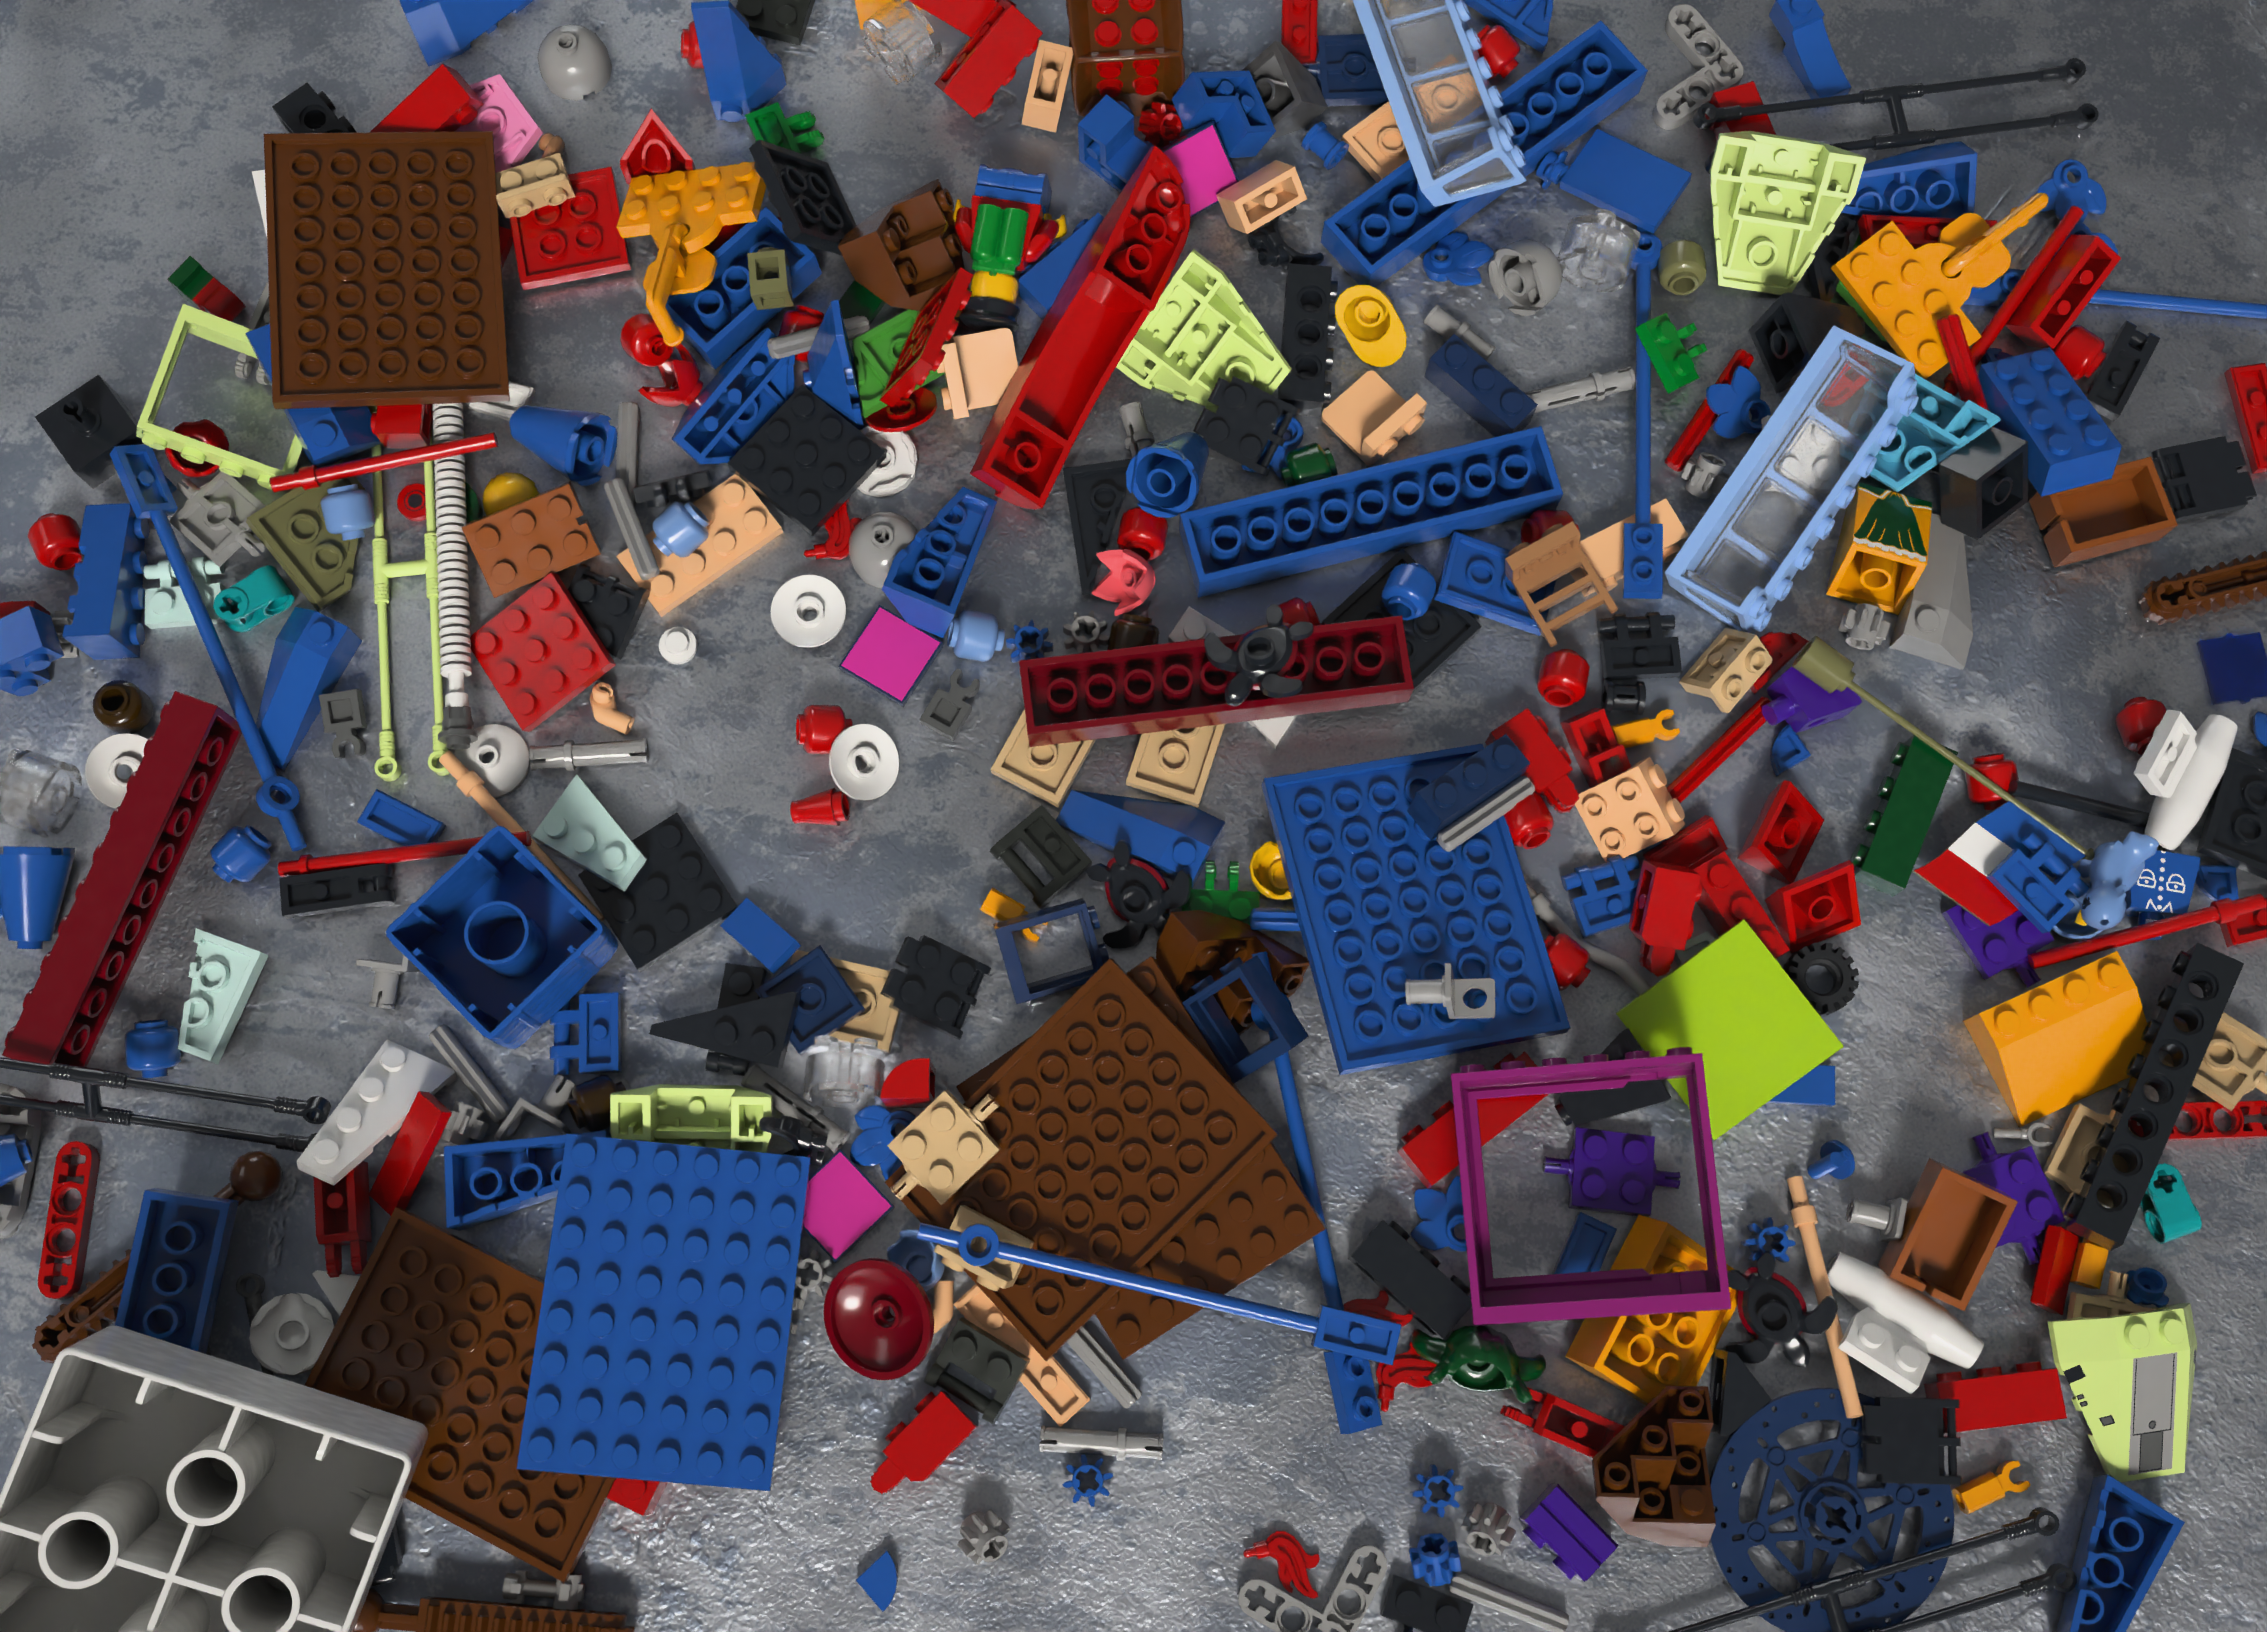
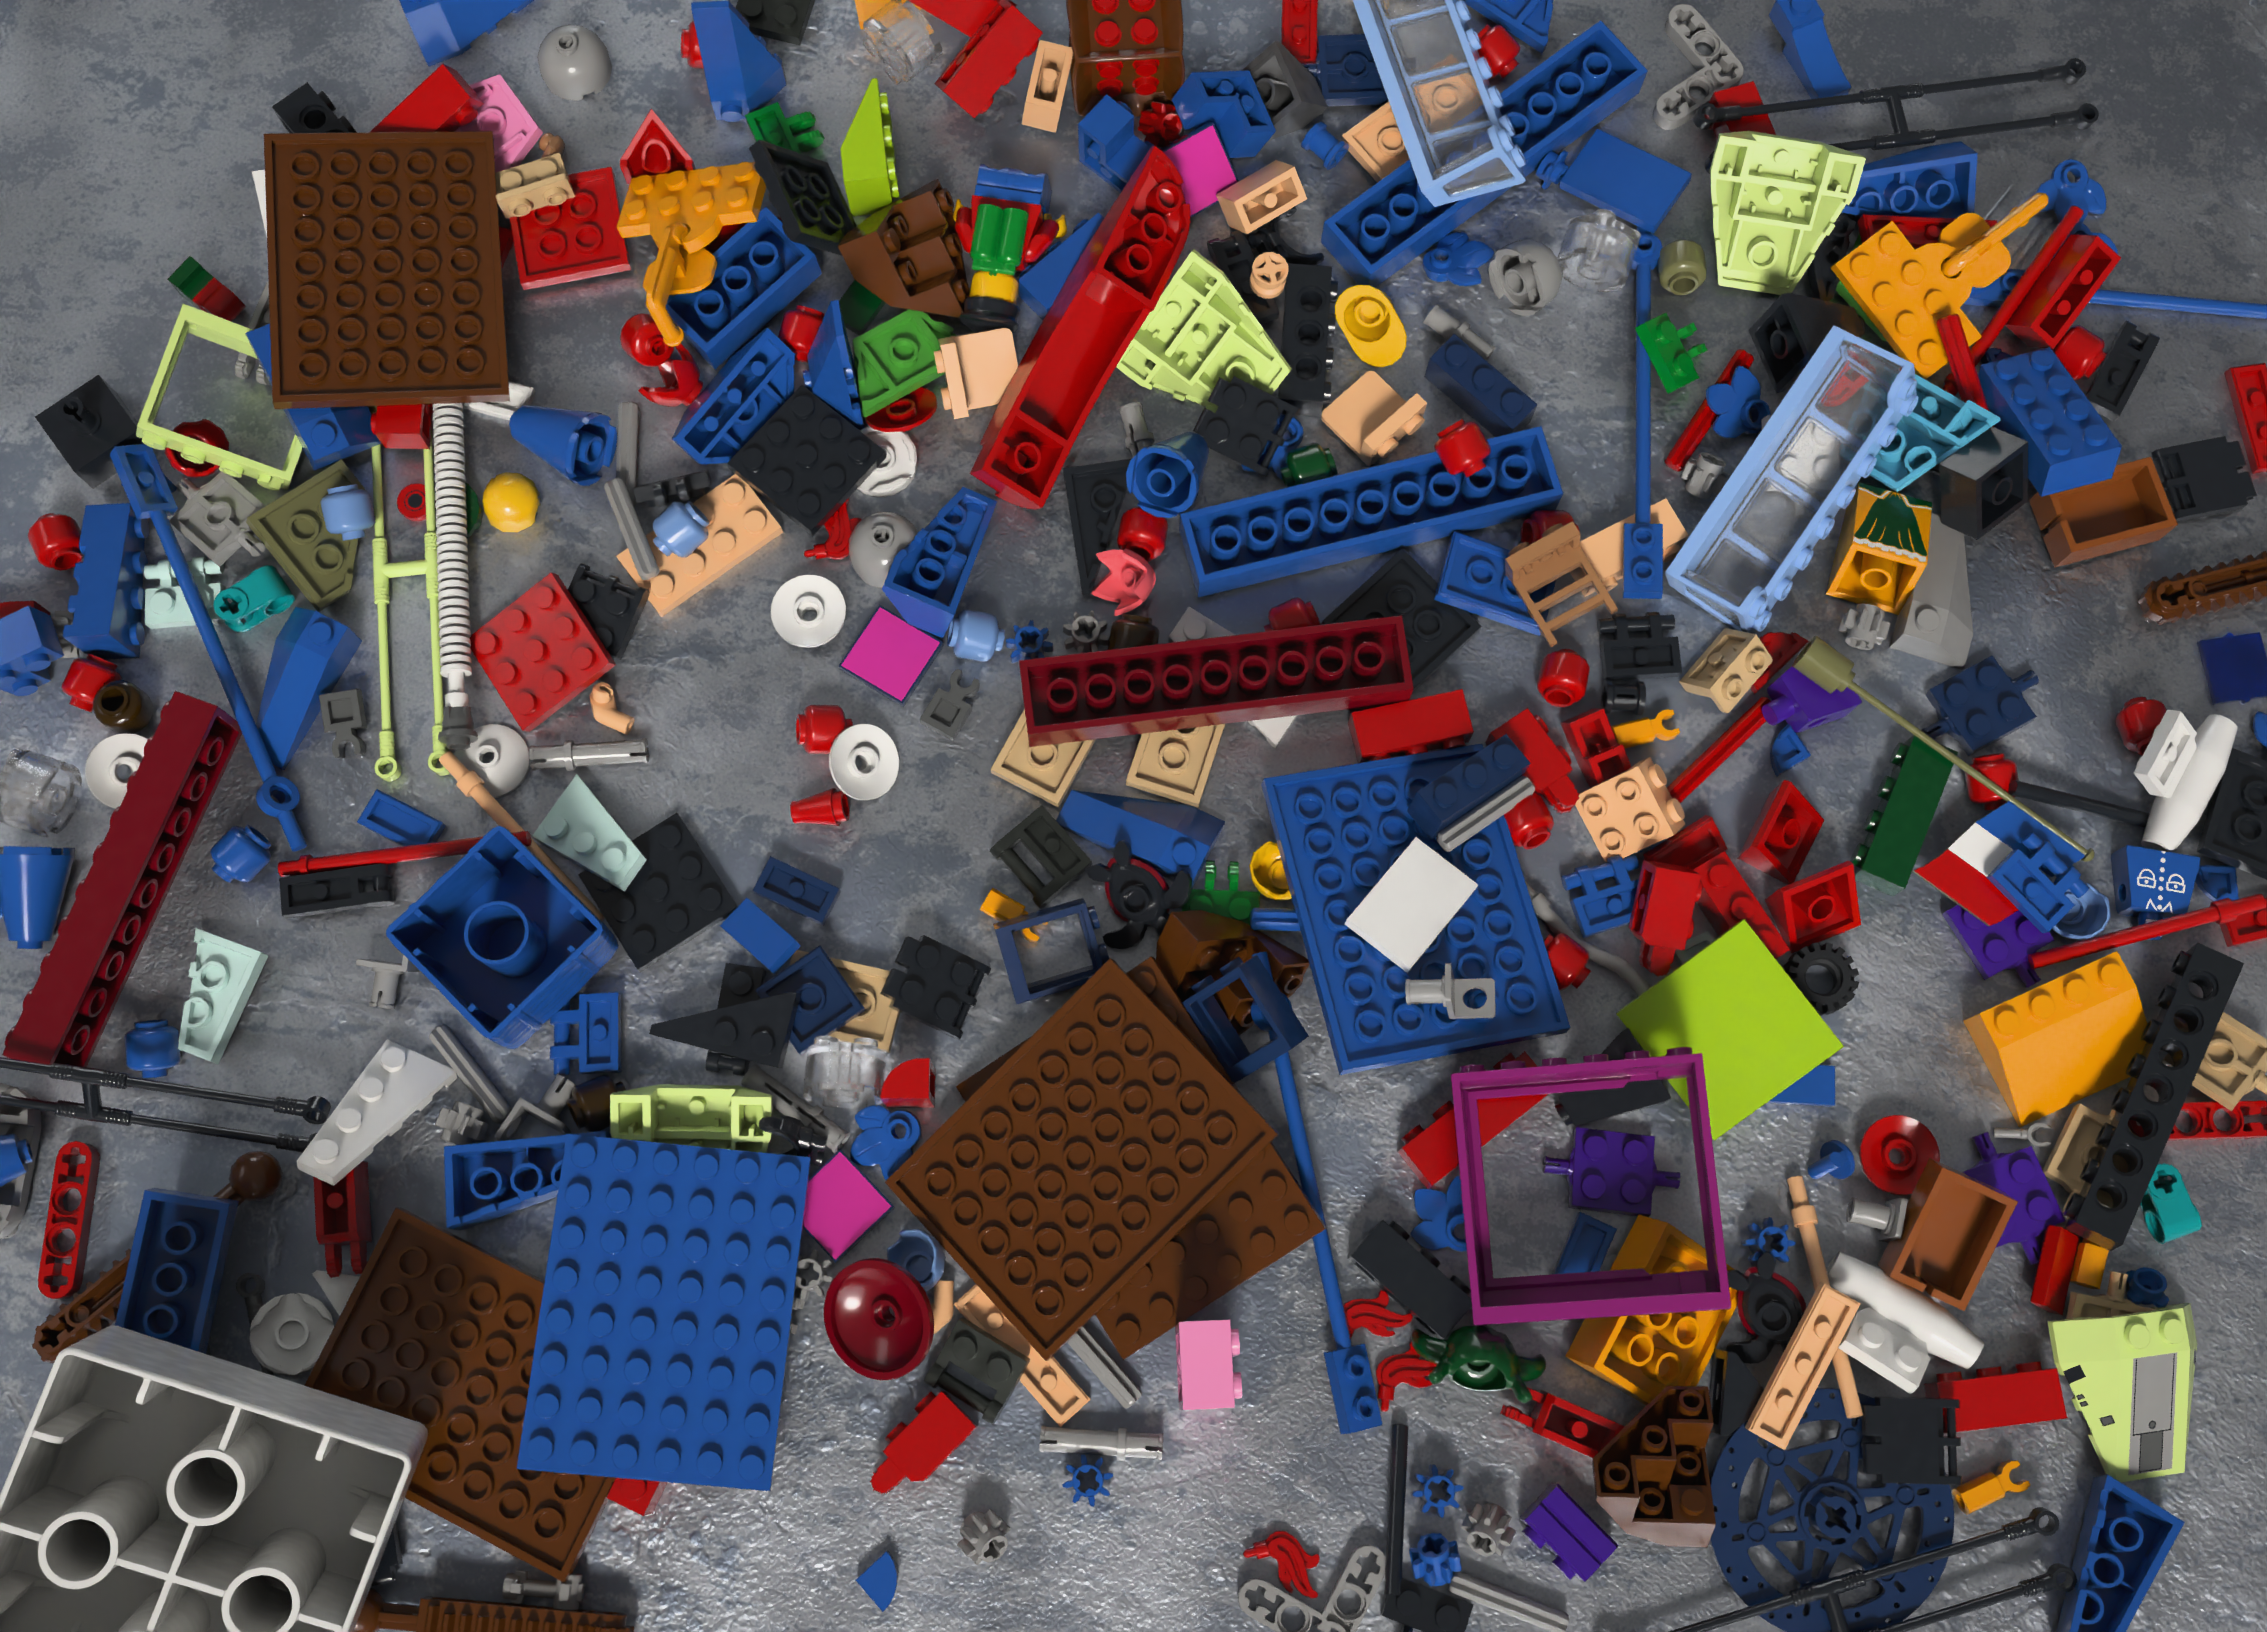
red bar [270,432,498,492] -> none
red tile [369,1091,452,1216] -> none
dark orange piece [462,481,602,598] -> none
white plate [659,627,697,664] -> none
olive brick [747,247,794,310] -> none
light grey axle [767,316,870,359] -> none
red plate [880,267,973,407] -> none
tan plate [887,1089,1002,1205] -> none
blue bar [917,1223,1401,1365] -> none
tan bracket [934,1205,1034,1291] -> none
black animal [1204,604,1314,706] -> none
blue head [1382,563,1436,620] -> none
light grey pin [1524,366,1636,413] -> none
medium blue animal [2075,831,2159,930] -> none
none -> red head [61,653,122,713]
none -> dark blue plate [753,856,841,926]
none -> lime slope [840,78,900,217]
none -> bright pink brick [1175,1320,1242,1410]
none -> black plate [1207,230,1279,325]
none -> light nougat wheel [1249,252,1289,299]
none -> white tile [1345,837,1478,973]
none -> red brick [1348,689,1474,763]
none -> black bar [1384,1424,1408,1596]
none -> red head [1434,418,1491,478]
none -> light nougat tile [1744,1282,1861,1450]
none -> red dish [1859,1115,1940,1195]
none -> dark blue plate [1921,655,2039,756]

